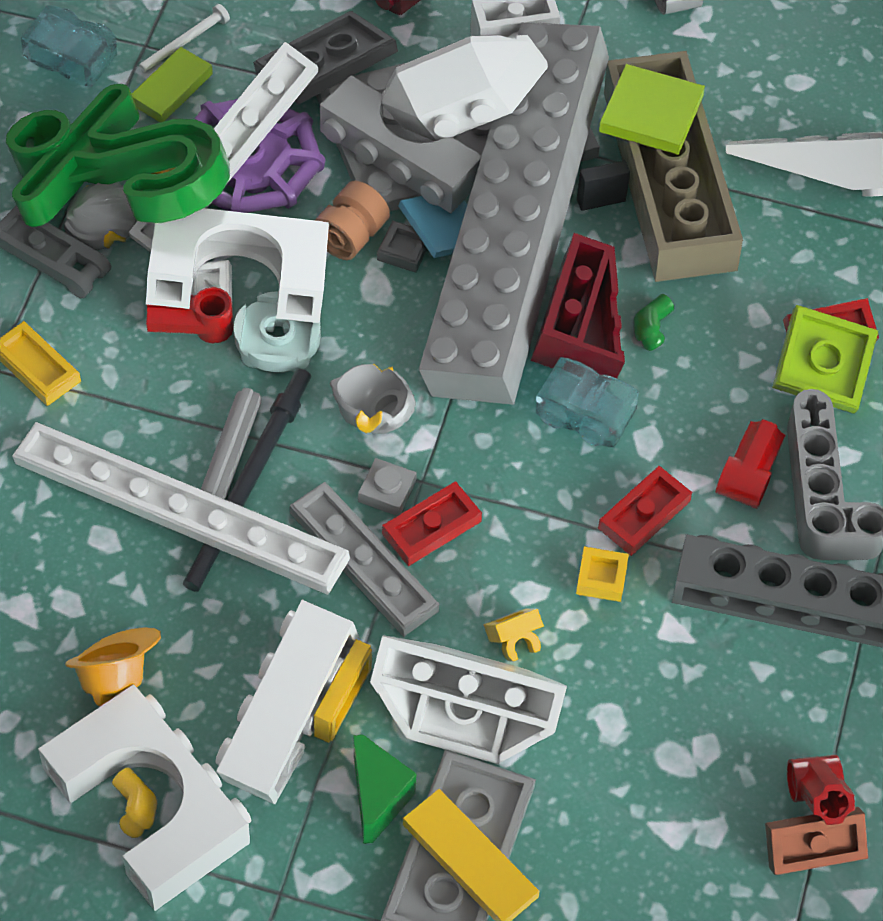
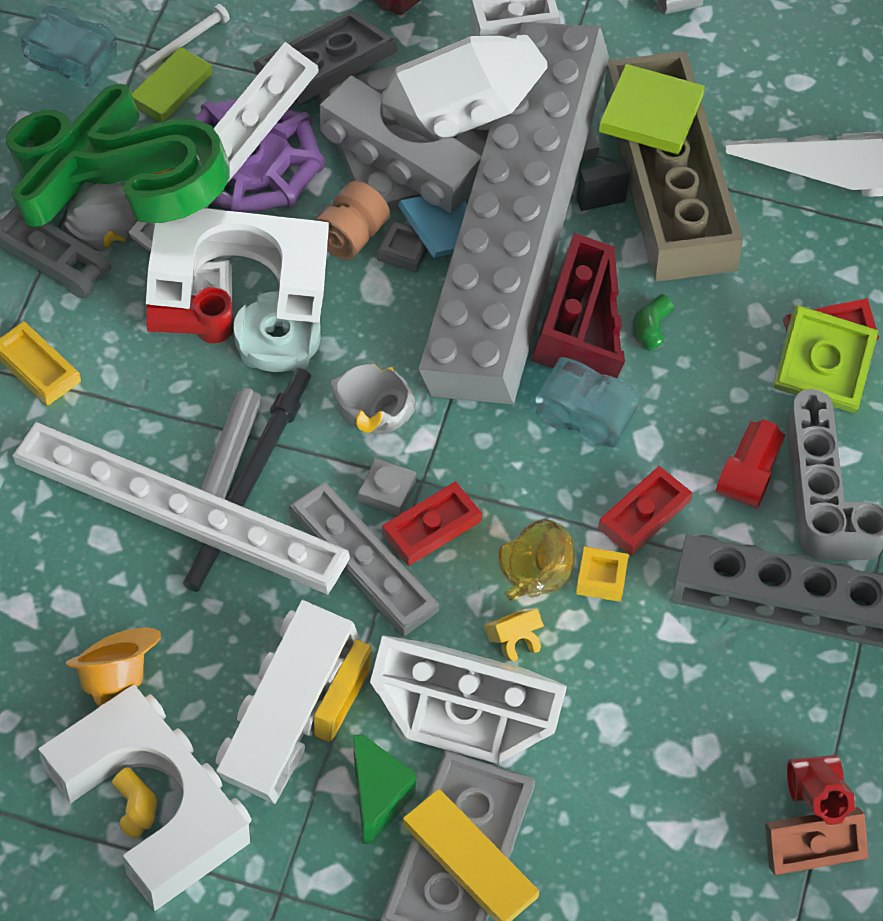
none -> clear yellow hat [498,519,575,601]

